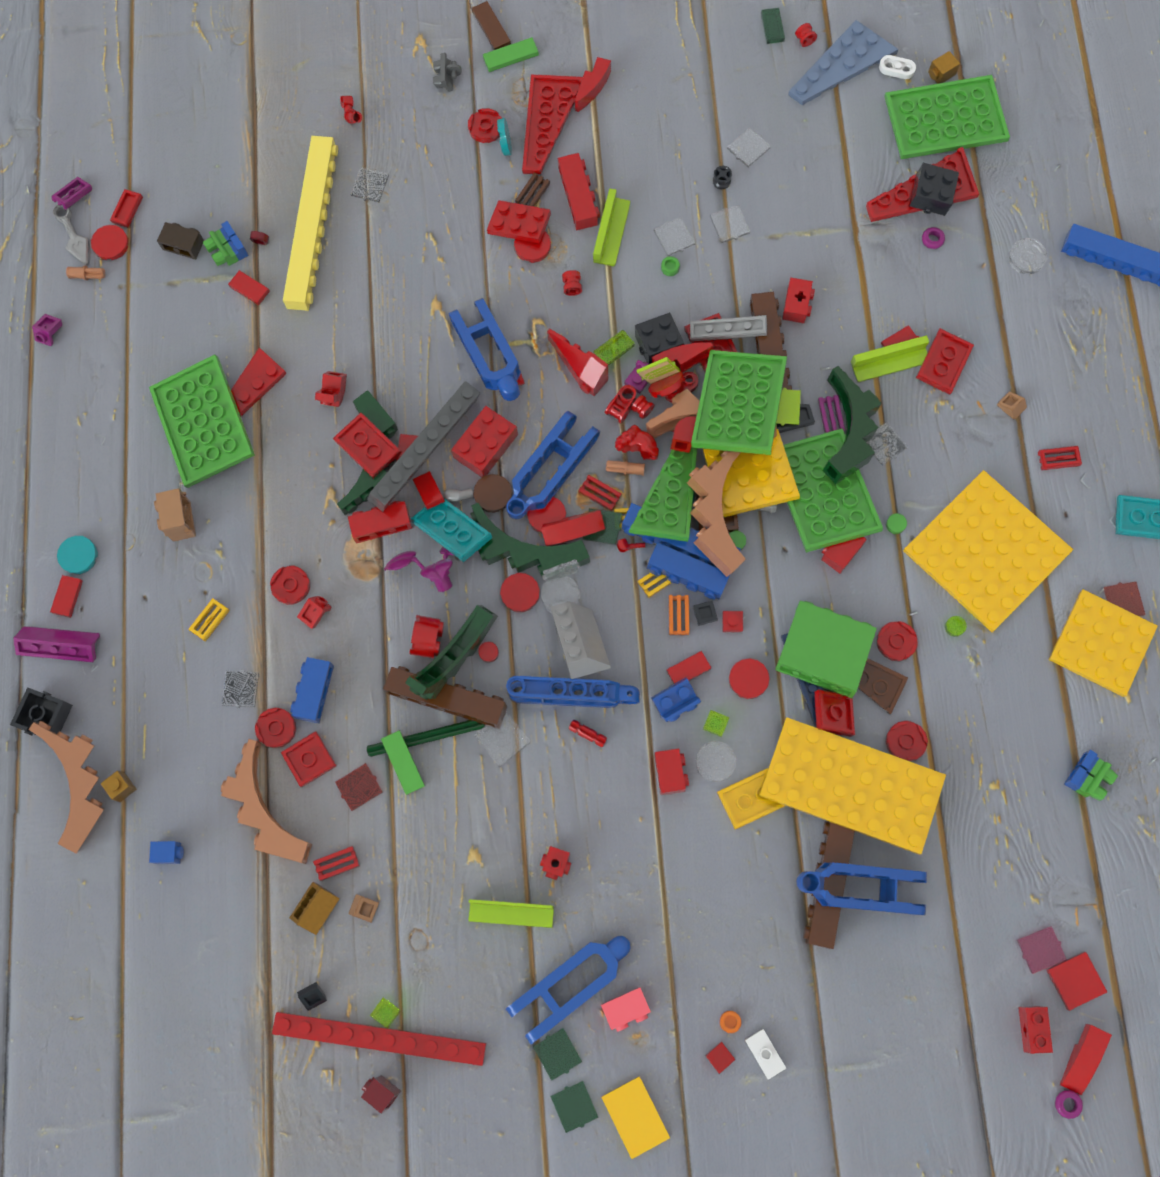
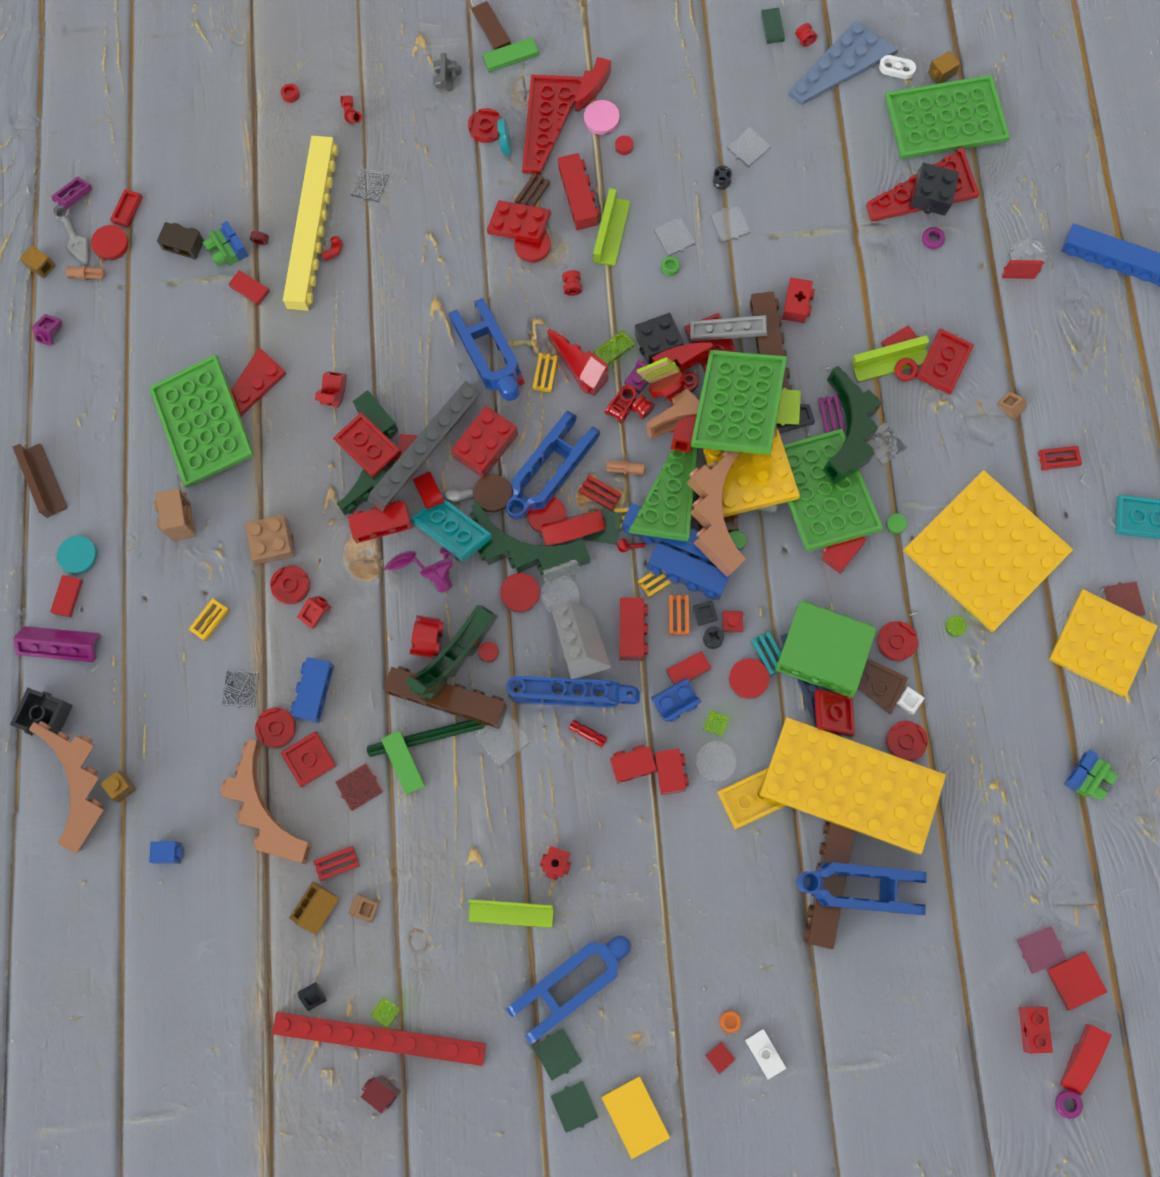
coral brick [601,987,651,1032] -> none
red hair [615,425,659,460] -> none
none -> reddish brown panel [13,444,67,518]
none -> pearl gold brick [20,246,56,279]
none -> medium nougat brick [244,515,295,565]
none -> red tile [281,84,300,103]
none -> red arm [321,236,343,261]
none -> yellow tile [533,353,558,393]
none -> bright pink tile [584,100,620,135]
none -> red brick [610,745,657,784]
none -> red tile [615,135,633,155]
none -> red brick [619,598,648,661]
none -> black wheel [703,626,724,649]
none -> teal tile [751,631,781,676]
none -> red piece [894,358,918,382]
none -> white tile [896,686,925,715]
none -> red piece [1002,260,1044,279]

